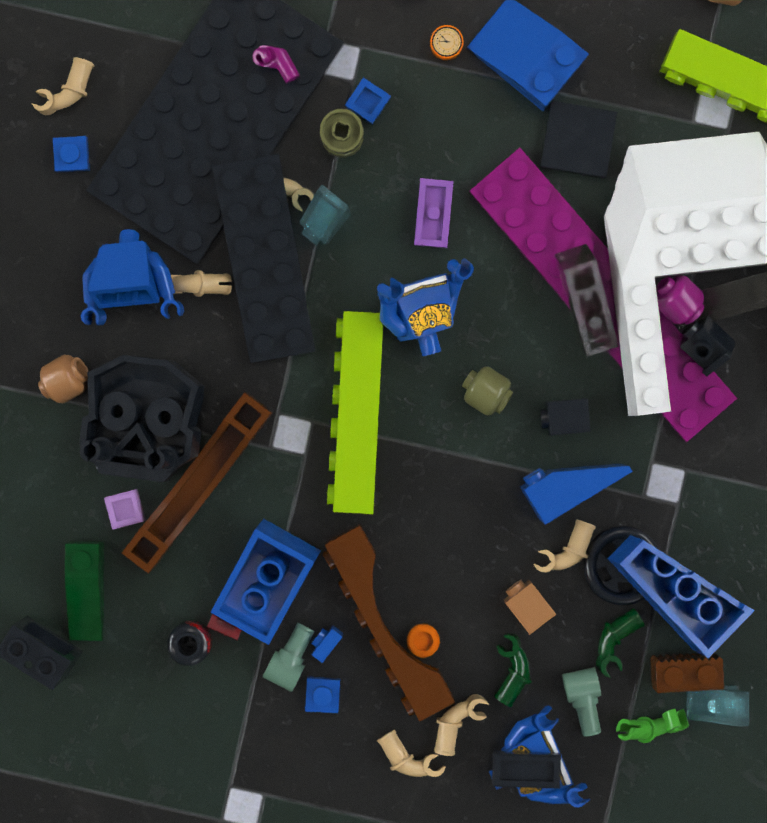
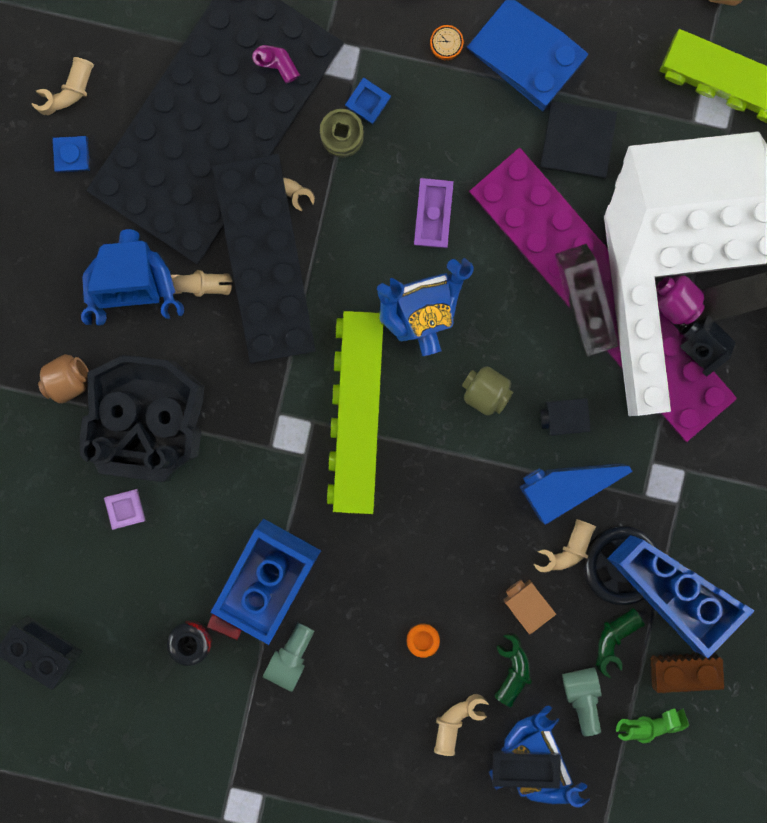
dark green slope [65,541,104,641] -> none
reddish brown arch [122,392,273,573] -> none
clear light blue slope [299,185,351,246] -> none
blue plate [305,677,340,713] -> none
blue plate [311,625,343,663] -> none
reddish brown arch [322,524,455,722] -> none
tan piece [377,730,446,777] -> none
clear light blue slope [687,685,749,727] -> none

